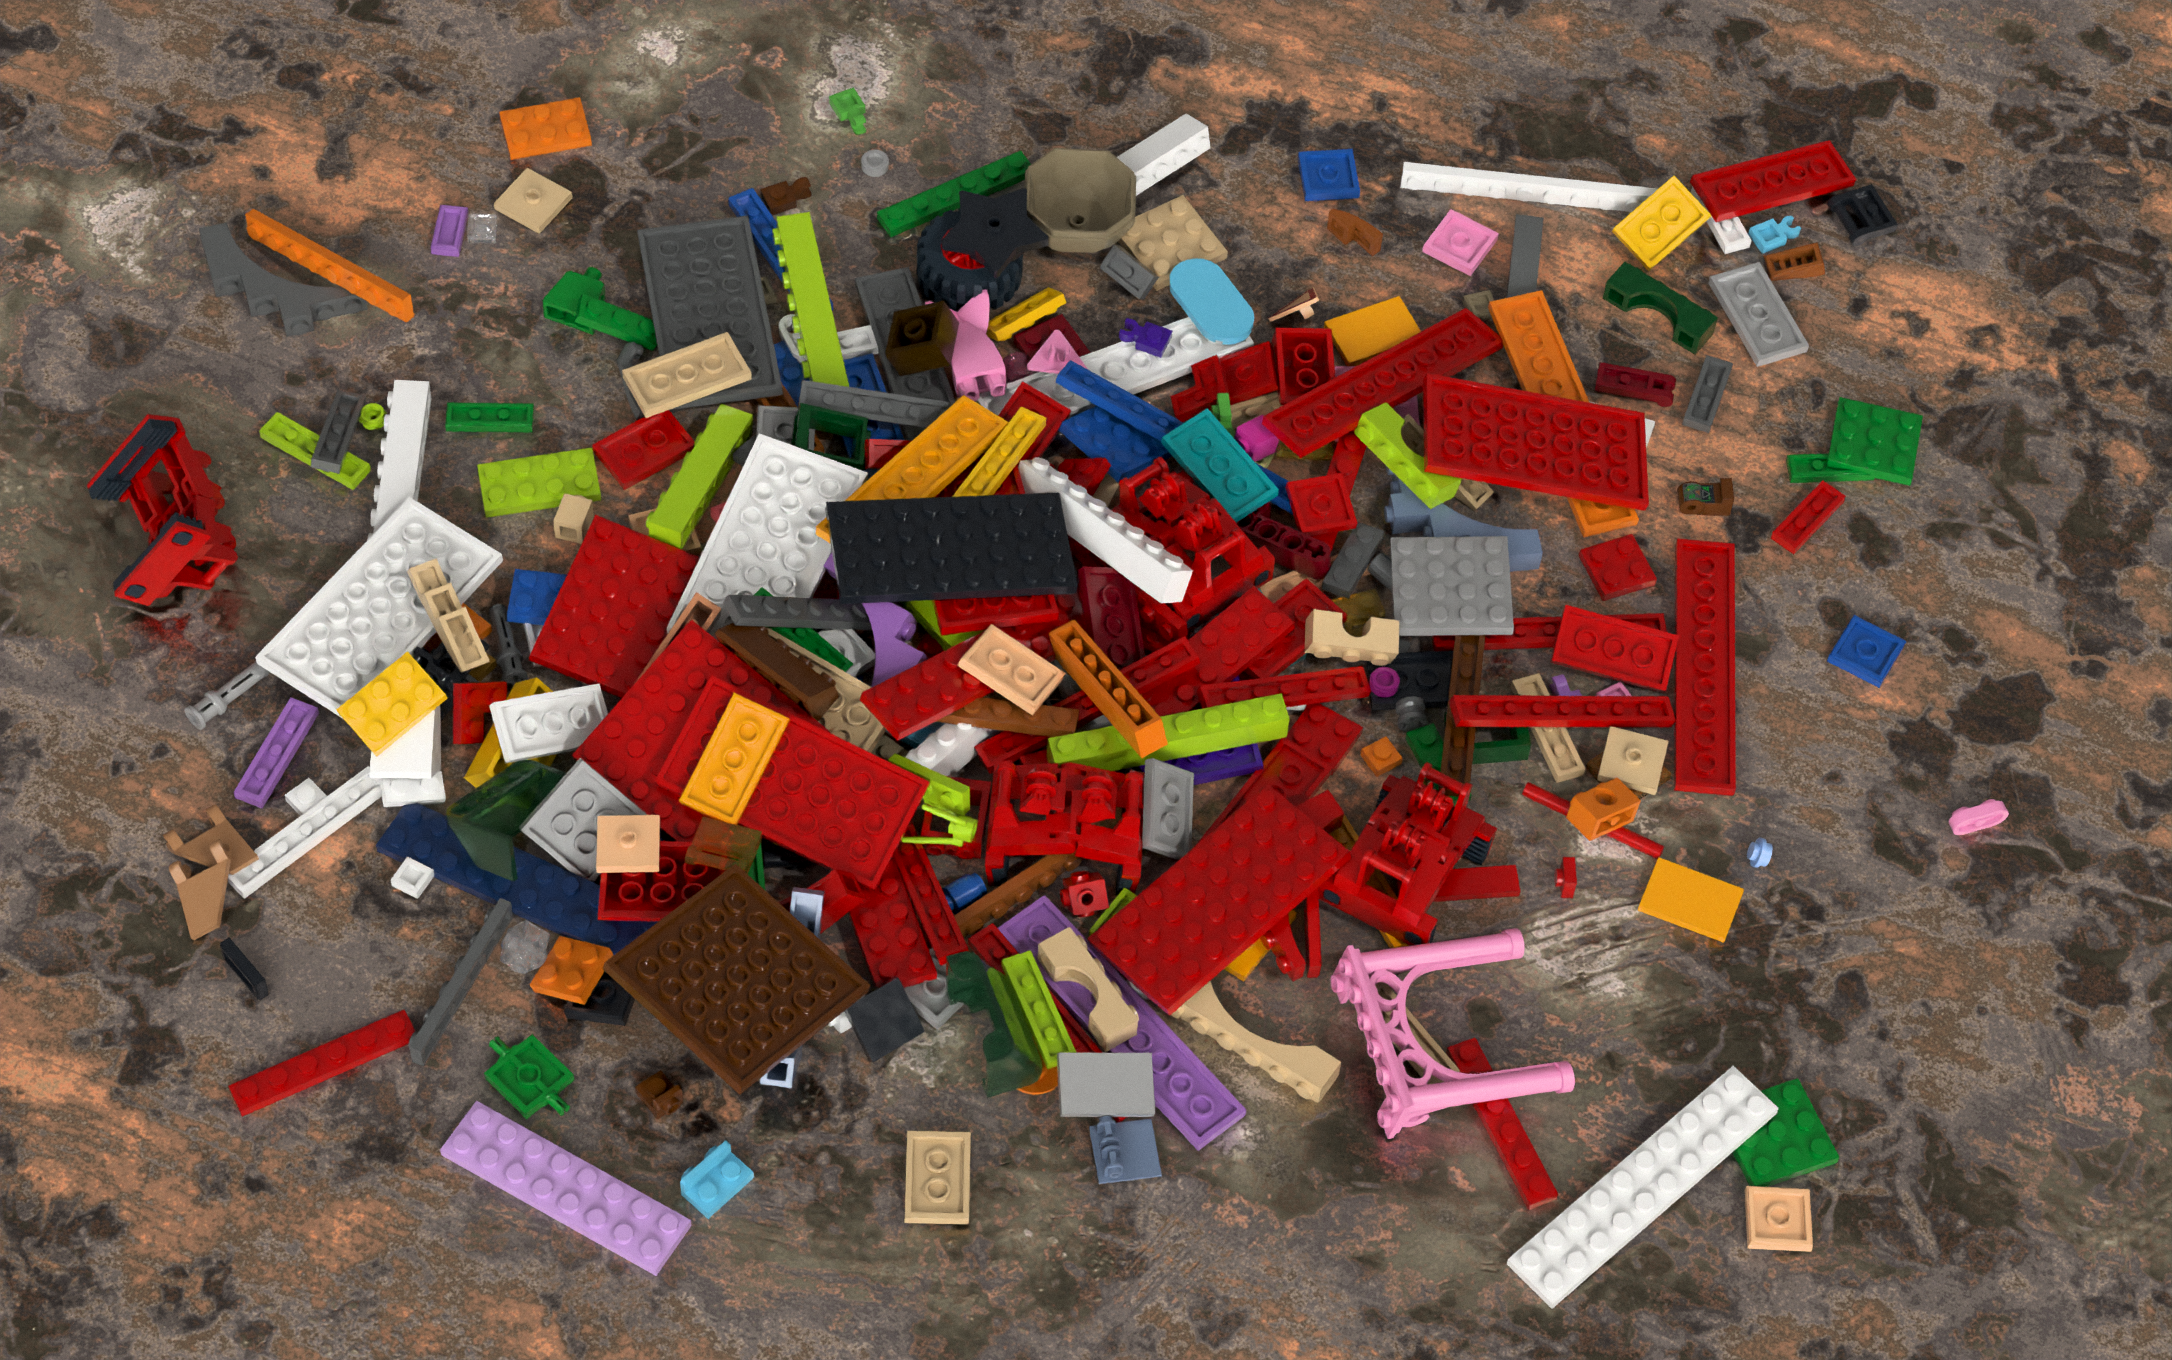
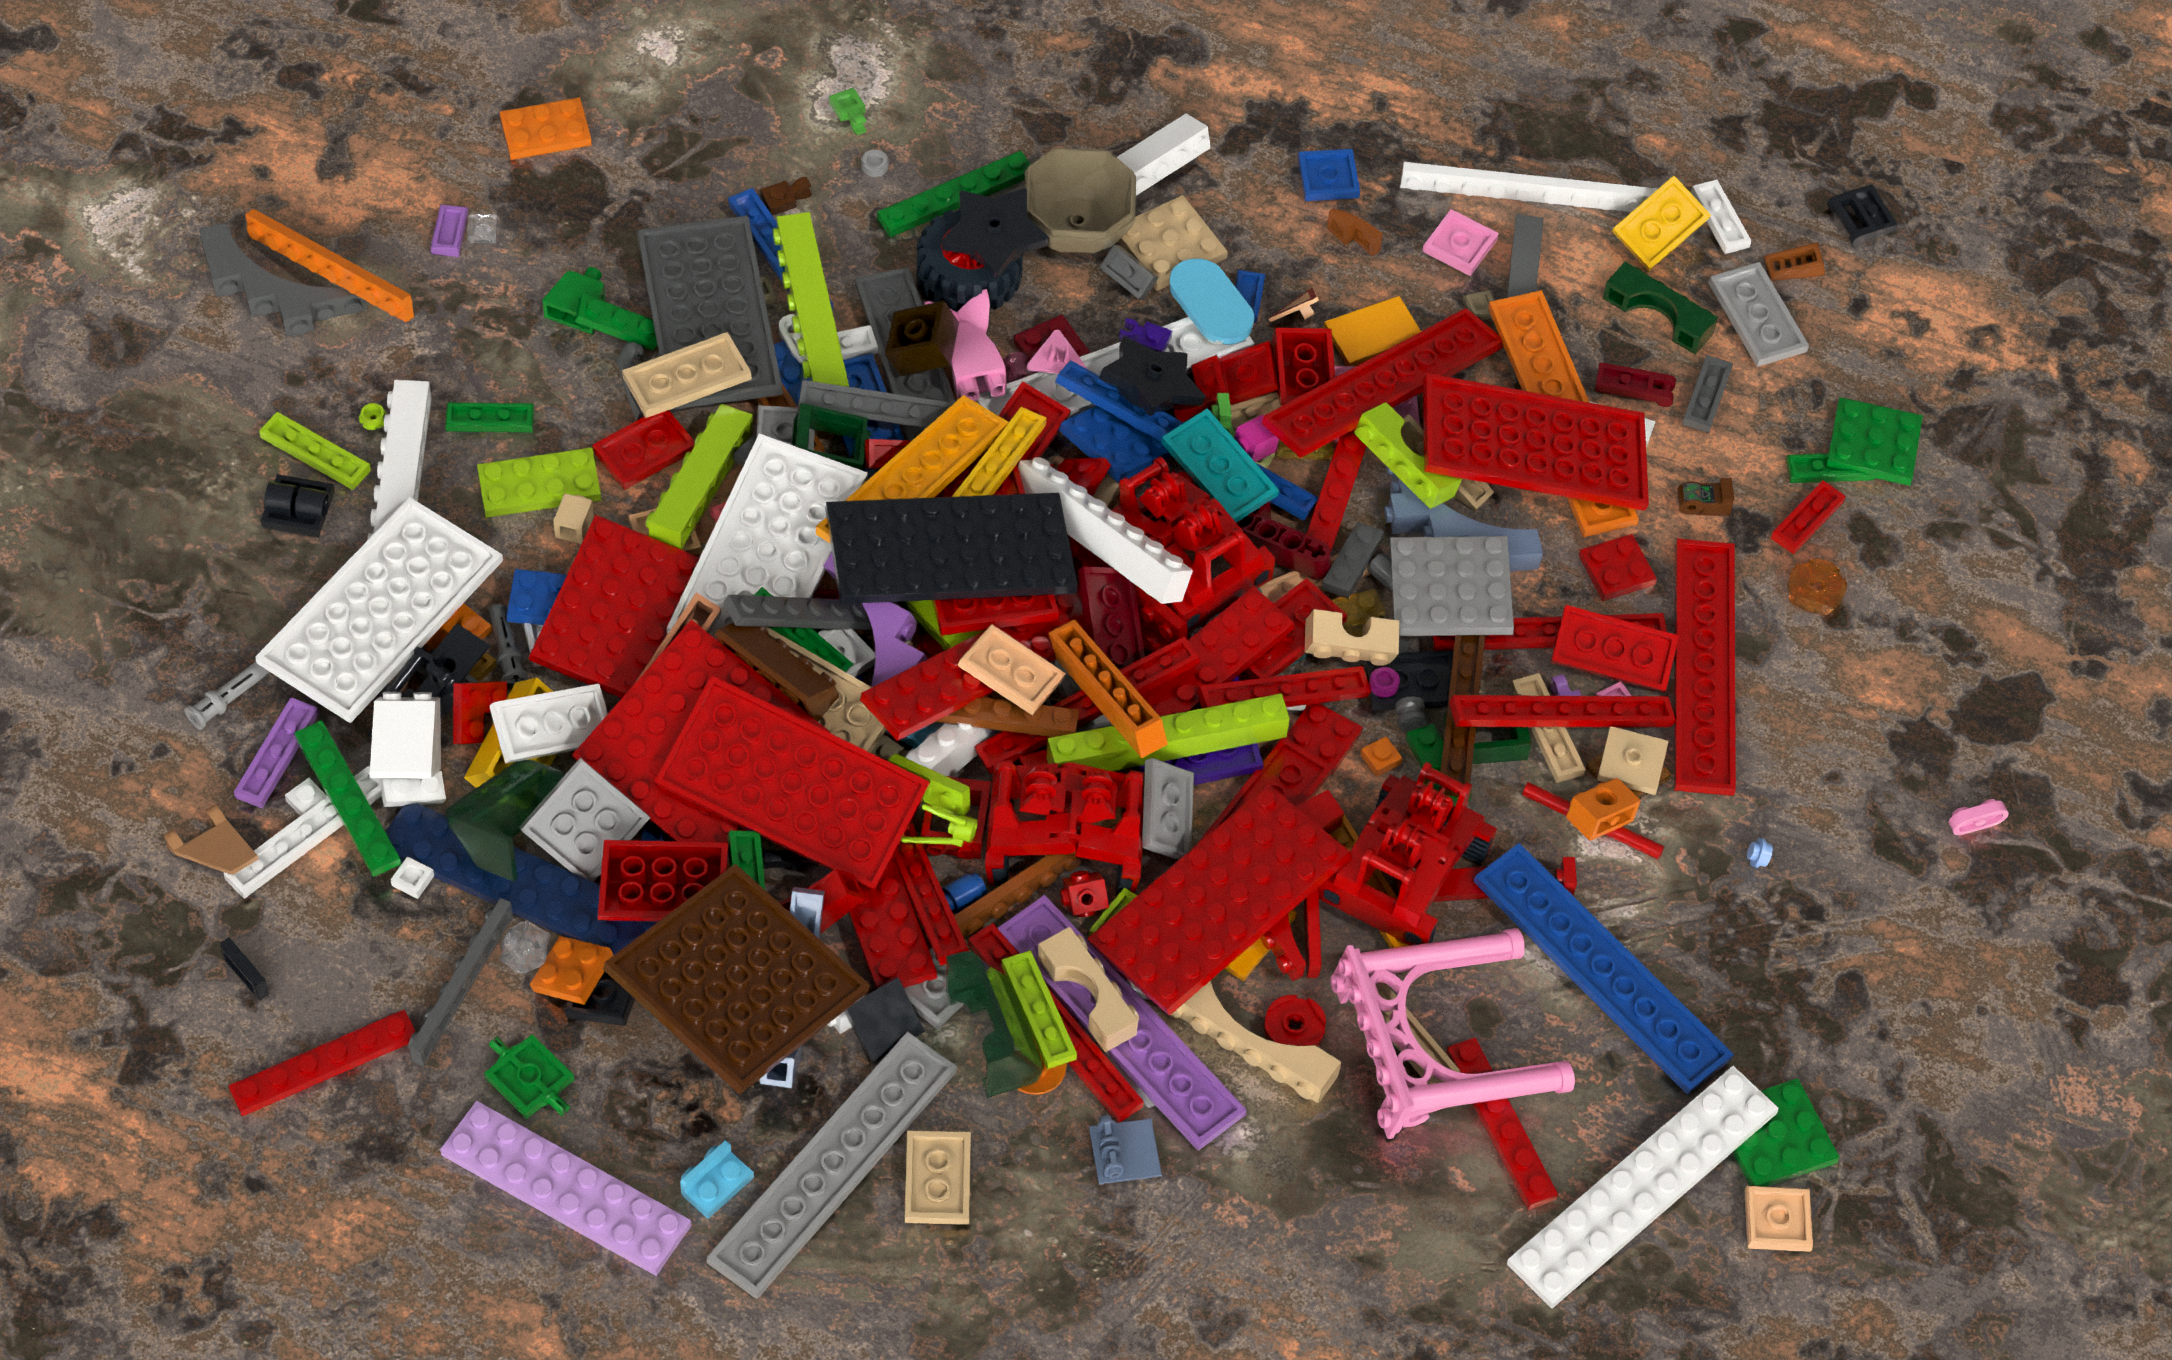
red container [87,414,238,606] -> none
medium nougat flag [169,839,232,940] -> none
dark grey plate [311,389,366,474] -> none
yellow plate [336,651,448,757] -> none
tan slope [407,558,490,673] -> none
tan plate [494,168,572,234] -> none
light nougat plate [596,815,660,873] -> none
reddish brown bracket [635,1070,683,1120] -> none
light orange tile [679,693,790,828] -> none
clear orange plate [685,817,762,874] -> none
yellow plate [986,287,1066,342] -> none
light grey tile [1057,1053,1155,1117] -> none
red plate [1285,473,1358,536] -> none
light orange tile [1638,857,1744,943] -> none
red plate [1690,140,1857,222] -> none
medium azure plate [1748,216,1801,254] -> none
blue tile [1827,615,1906,688] -> none
none -> black plate [261,474,335,538]
none -> green plate [294,720,401,877]
none -> light grey plate [706,1032,957,1299]
none -> black plate [1099,336,1206,416]
none -> blue tile [1235,270,1266,324]
none -> red plate [1264,995,1326,1047]
none -> blue plate [1474,843,1734,1095]
none -> clear orange plate [1787,559,1847,615]

